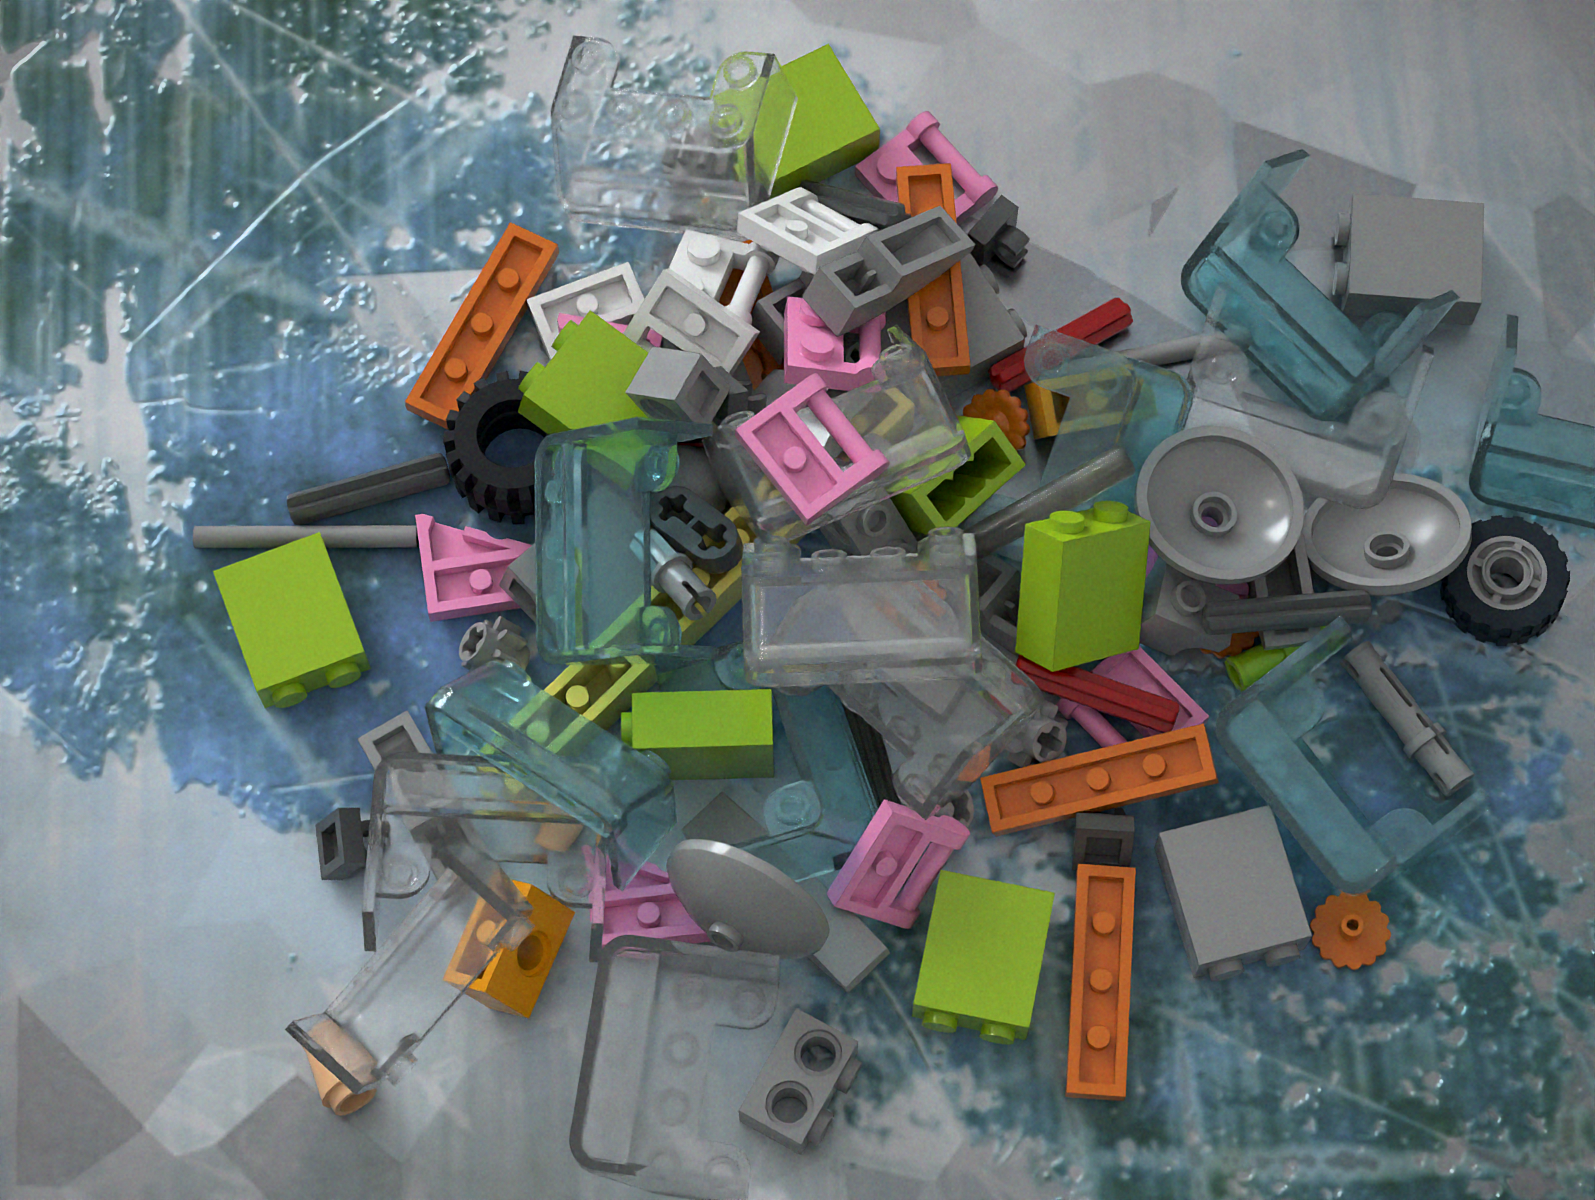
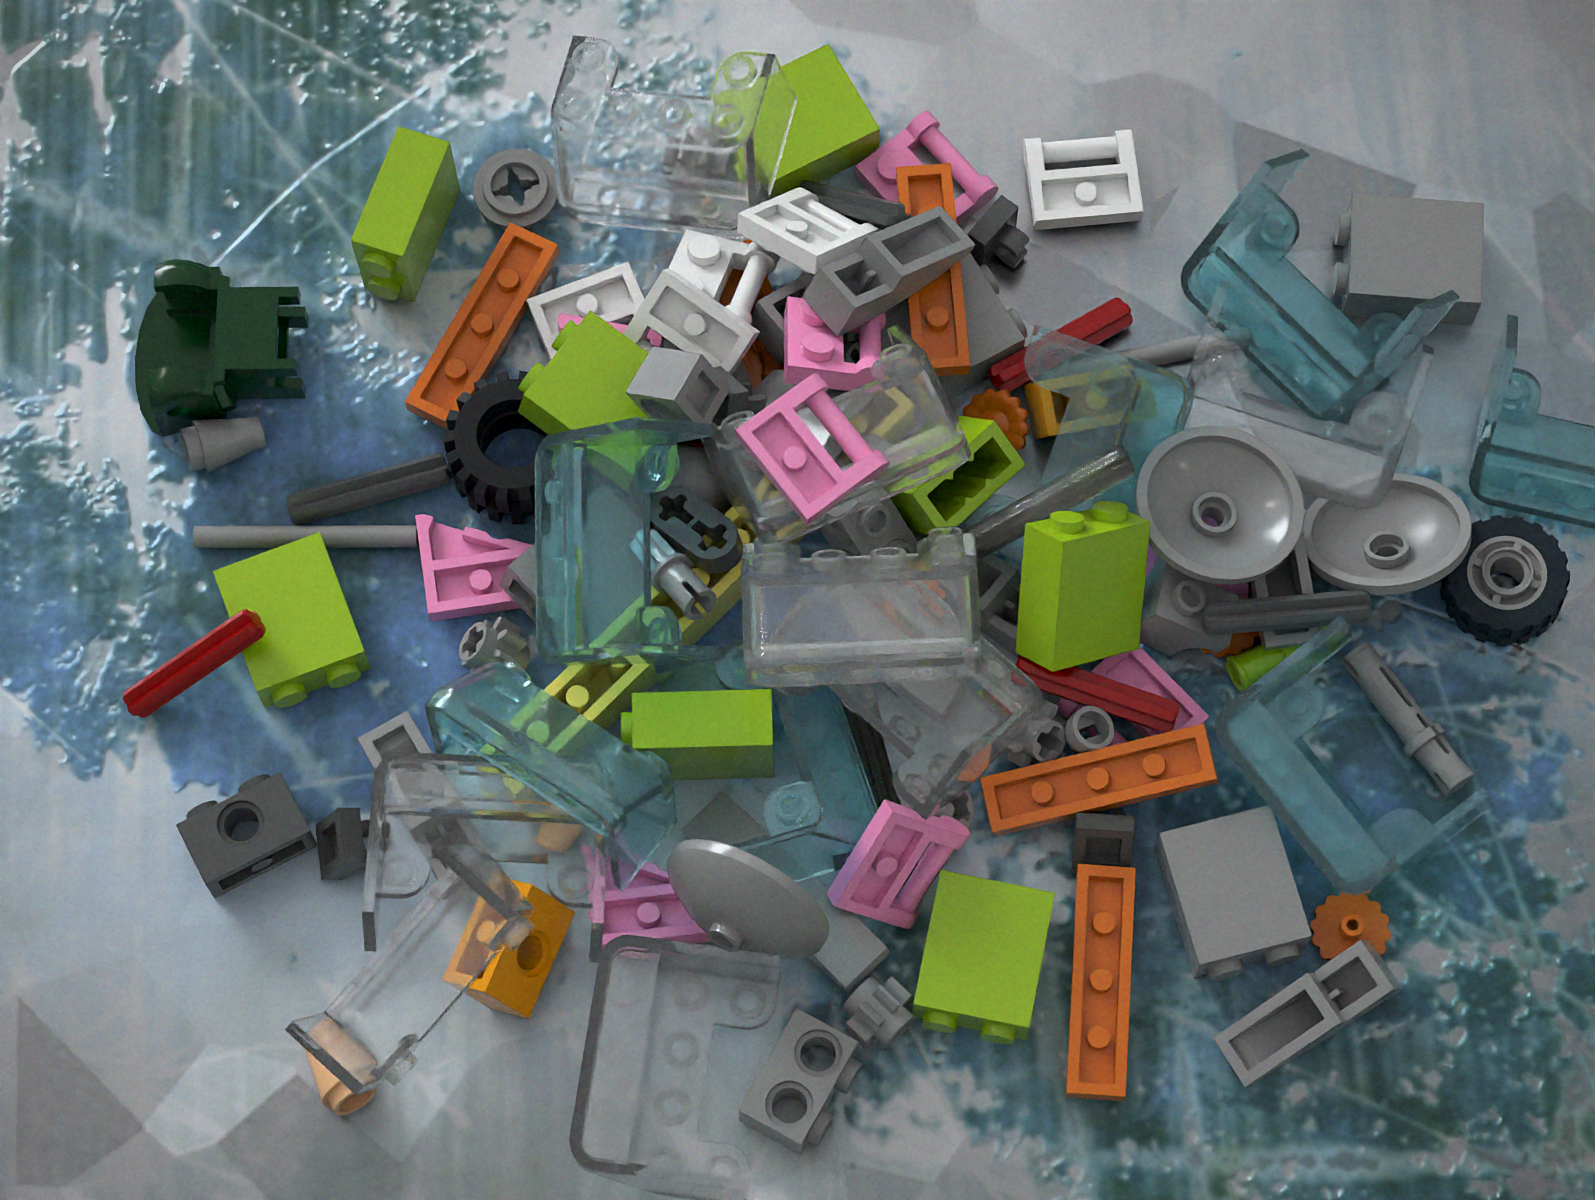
none -> red axle [123,609,266,718]
none -> dark green piece [135,259,309,437]
none -> dark grey brick [176,772,318,899]
none -> light grey cone [179,415,266,474]
none -> lime brick [351,126,460,302]
none -> light grey gear [473,149,559,231]
none -> light grey gear [842,976,915,1049]
none -> white plate [1023,129,1144,230]
none -> light grey hinge [1065,706,1115,754]
none -> light grey slope [1213,940,1403,1087]

